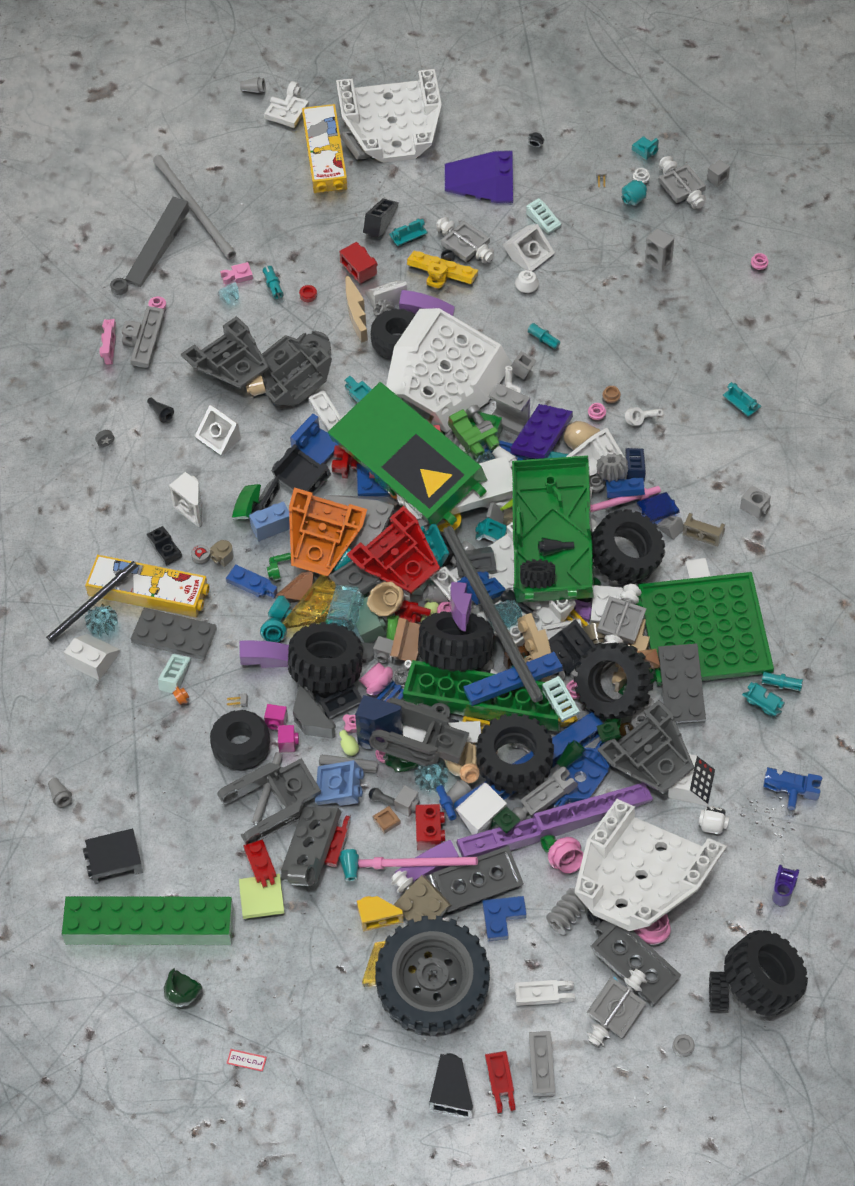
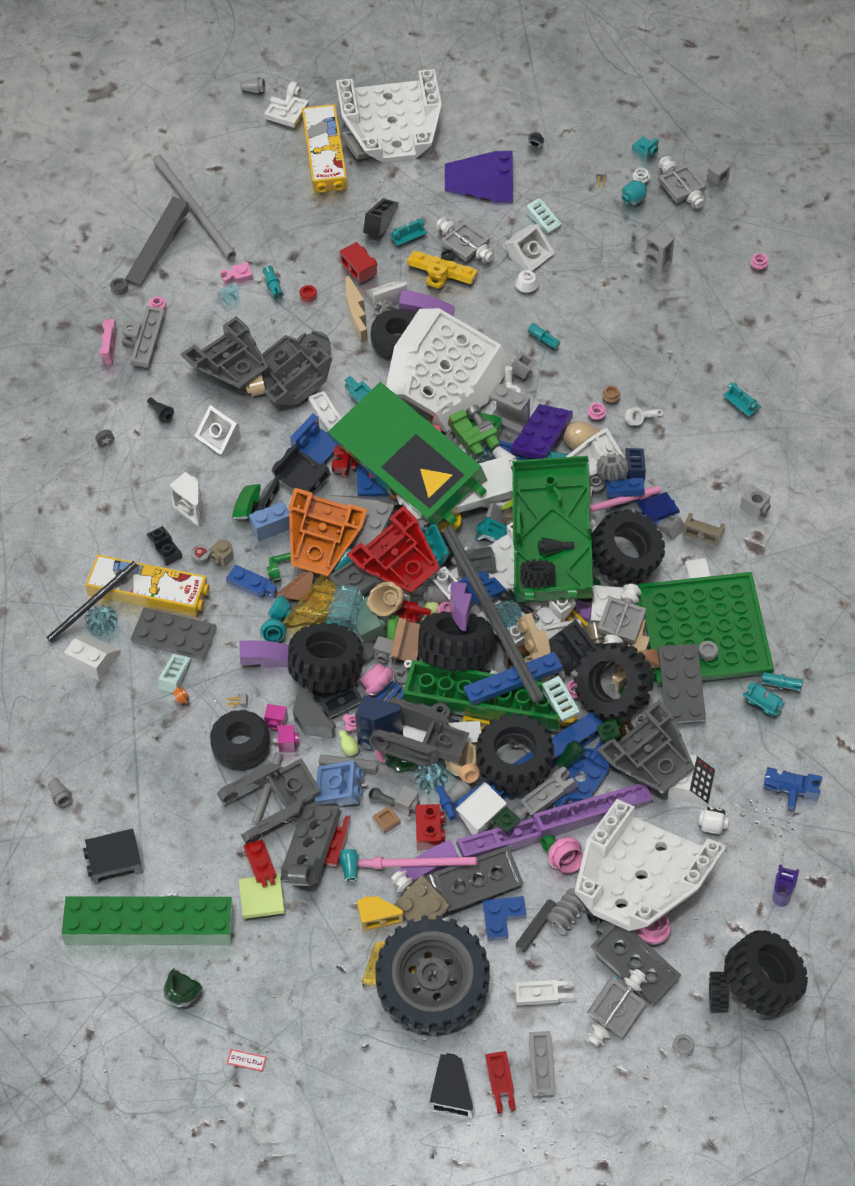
none -> dark grey axle [516,899,556,952]
none -> light grey tile [698,641,718,661]

